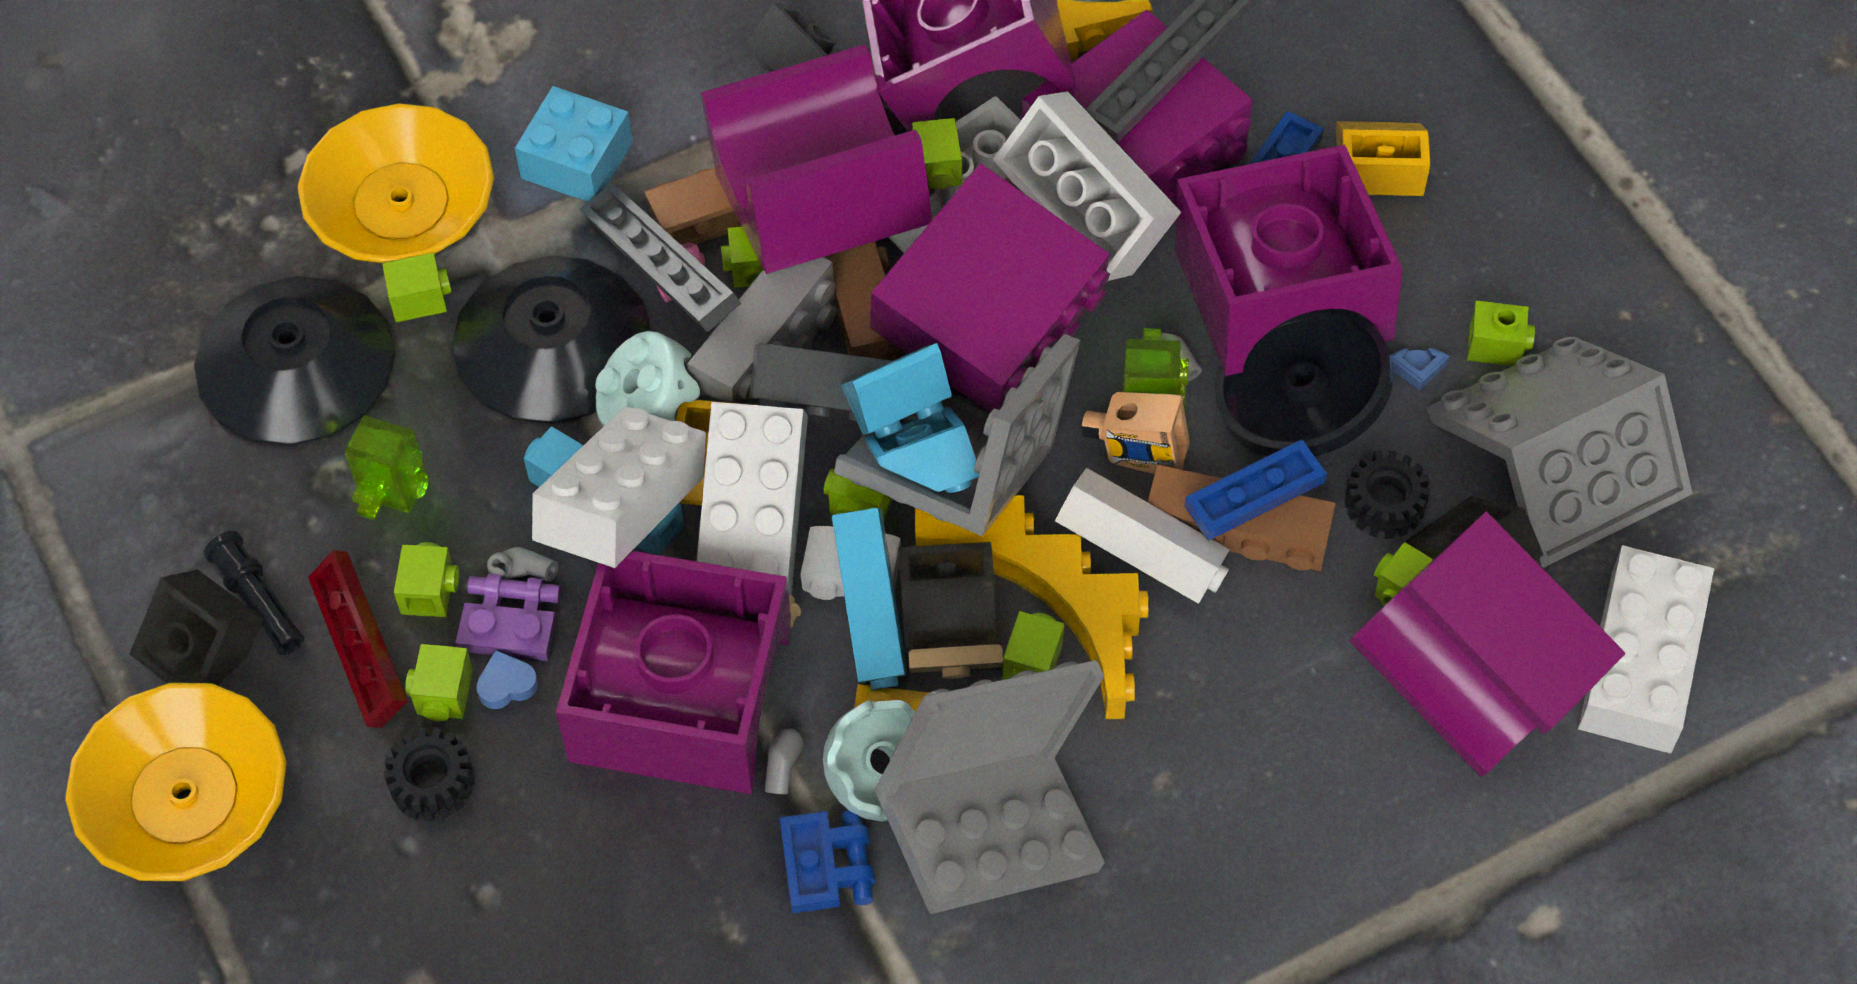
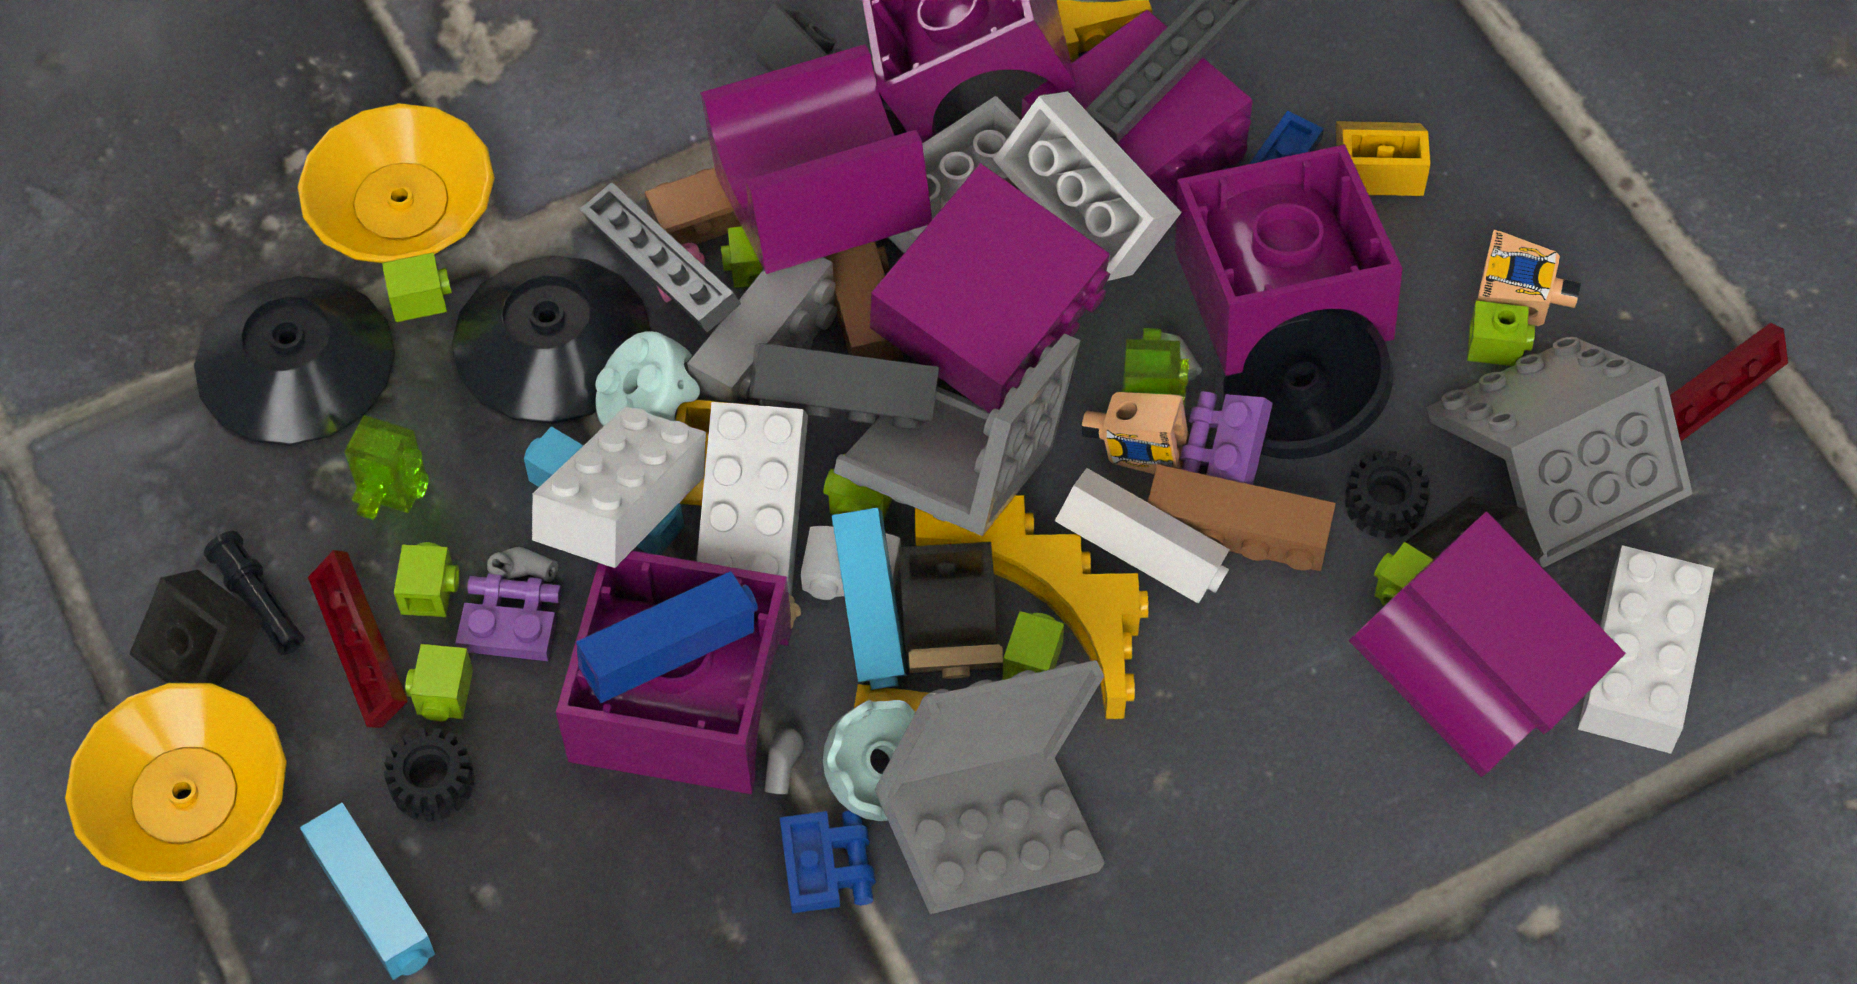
medium blue tile [476,650,538,709] -> none
medium azure brick [515,86,633,202] -> none
medium azure slope [841,343,952,439] -> none
medium azure slope [864,406,979,493] -> none
lime brick [912,118,962,190] -> none
blue plate [1184,440,1327,541] -> none
medium blue tile [1390,348,1450,391] -> none
none -> medium azure brick [300,803,435,980]
none -> blue brick [576,571,758,703]
none -> medium lavender plate [1180,391,1273,485]
none -> torso [1477,230,1581,326]
none -> dark red plate [1670,323,1788,441]

